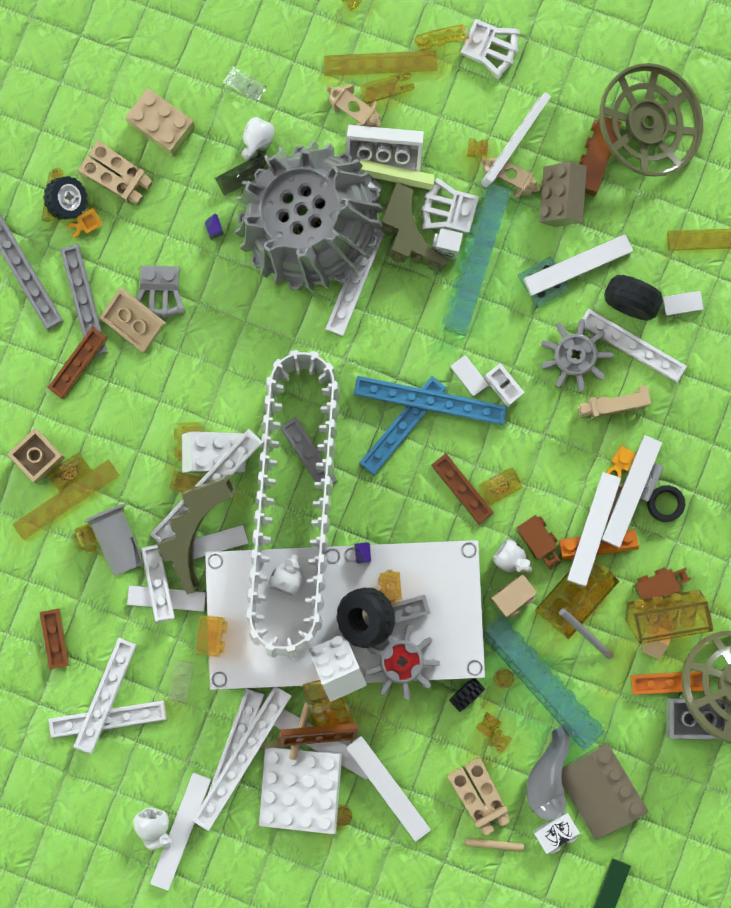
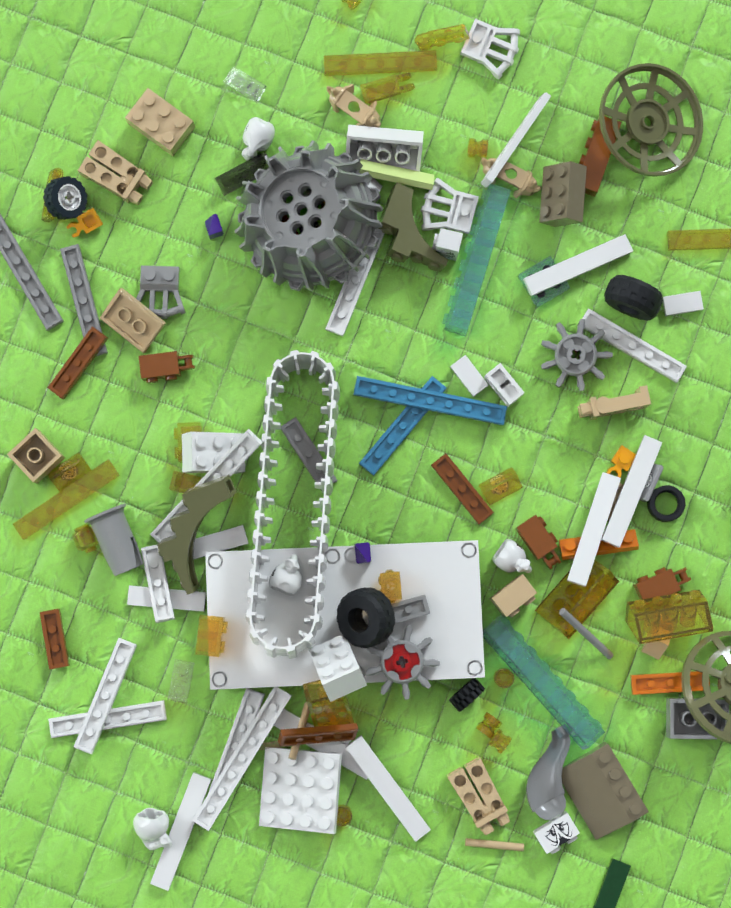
none -> dark orange brick [139,351,195,383]

